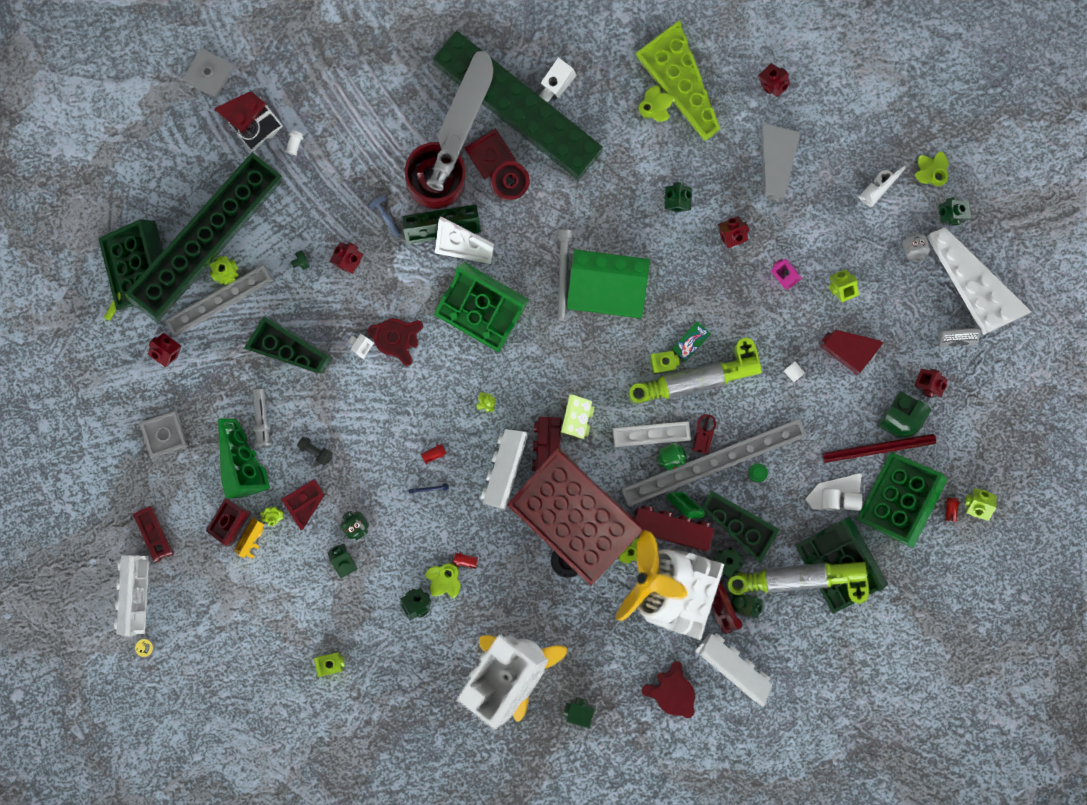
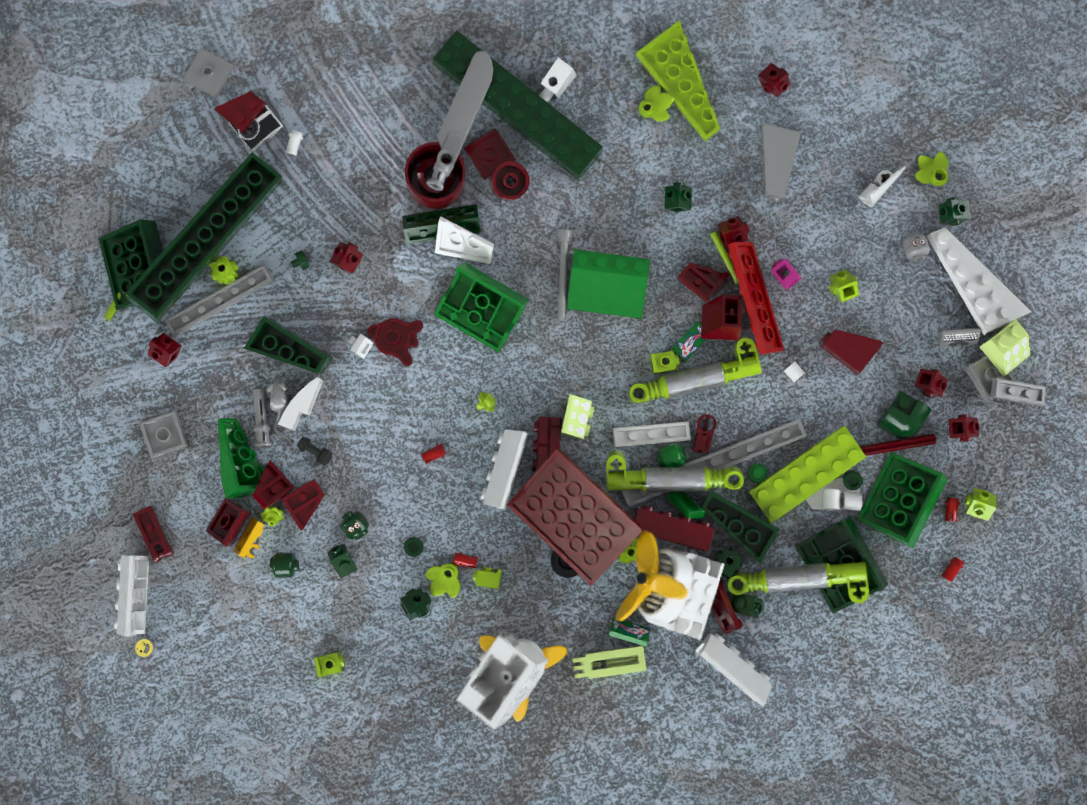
sand blue piece [369,195,402,238] -> none
dark blue hinge [409,483,449,493] -> none
dark green brick [563,697,595,729] -> none
dark red tile [641,661,695,718] -> none
none -> dark red wing [252,460,295,510]
none -> light grey animal [267,375,293,445]
none -> dark green head [270,552,299,578]
none -> white slope [278,377,323,431]
none -> dark green tile [404,537,424,557]
none -> lime brick [473,567,502,589]
none -> yellowish green hinge [572,645,647,679]
none -> piece [606,450,744,492]
none -> green tile [609,617,650,647]
none -> dark red wing [677,263,730,303]
none -> dark red slope [701,295,742,340]
none -> lime bar [710,231,739,285]
none -> red plate [728,242,785,355]
none -> lime plate [748,425,866,523]
none -> dark green tile [843,470,863,491]
none -> red pin [941,556,964,582]
none -> dark red brick [948,414,980,442]
none -> light grey plate [964,356,1016,401]
none -> yellowish green slope [979,319,1030,377]
none -> light grey tile [990,378,1046,406]

